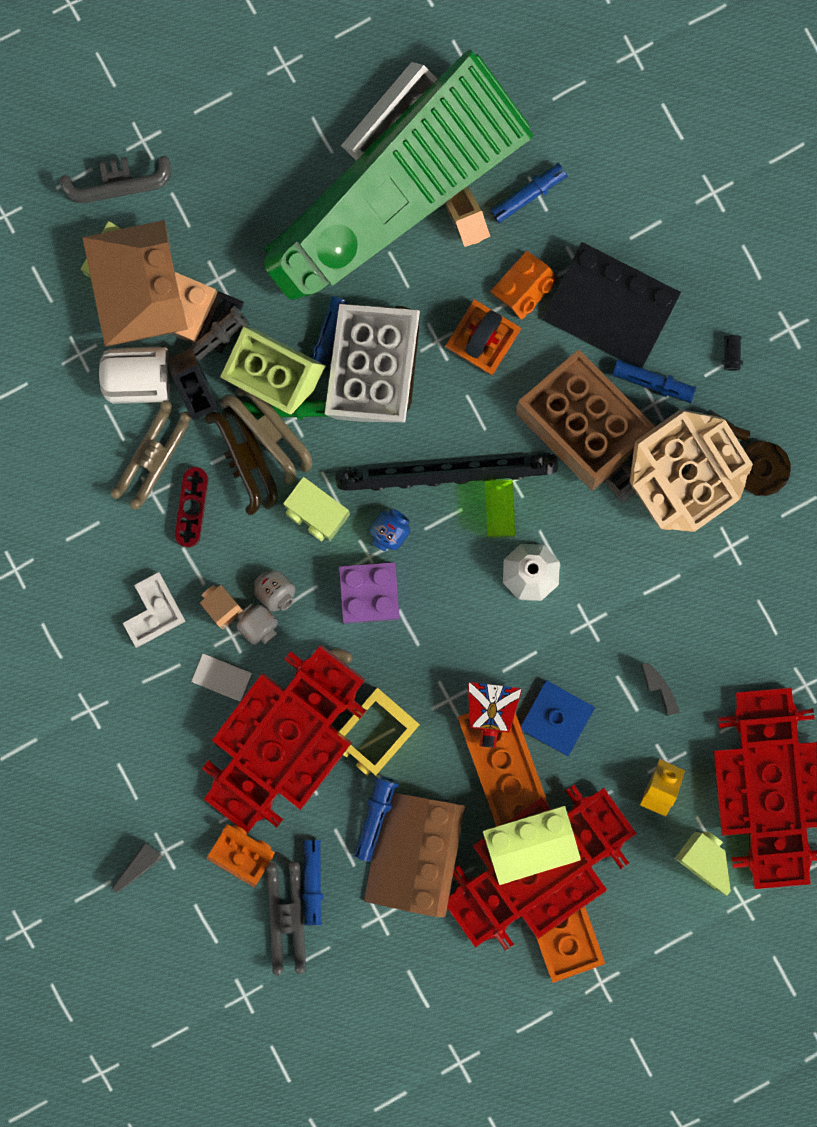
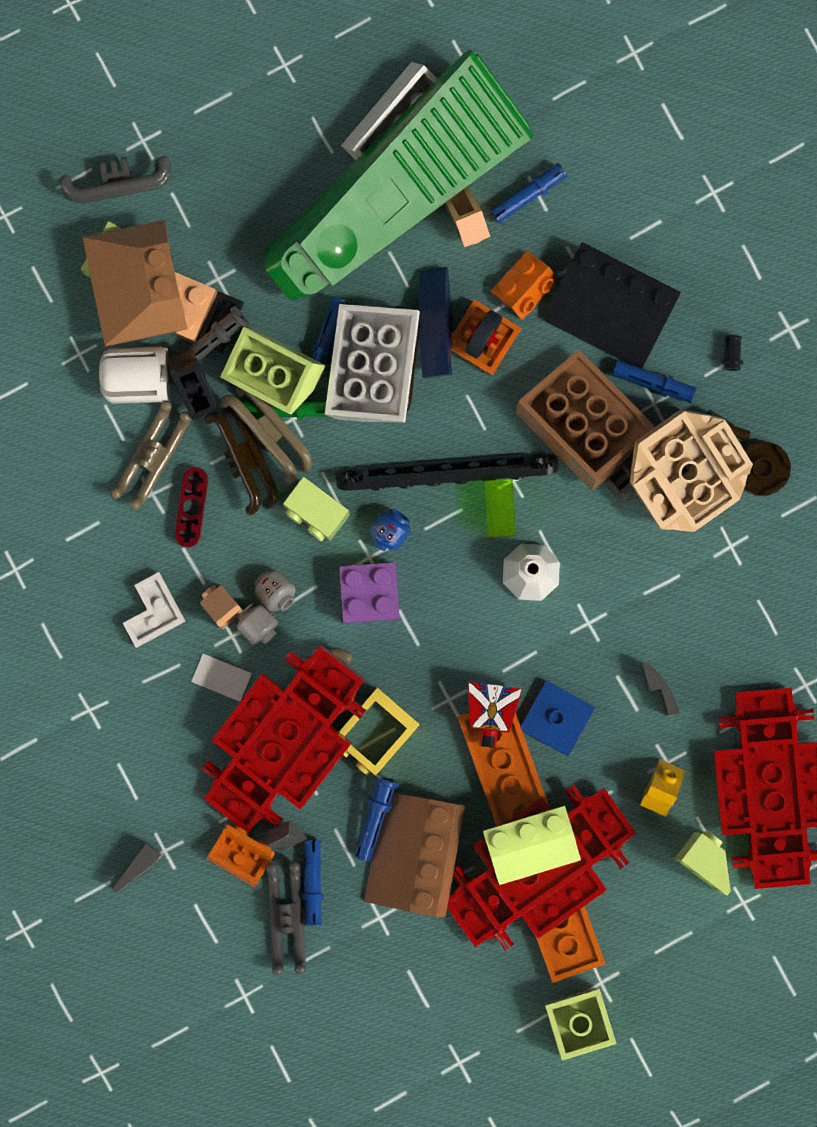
none -> dark grey slope [266,820,307,850]
none -> dark blue slope [419,267,453,379]
none -> yellowish green brick [544,987,616,1061]

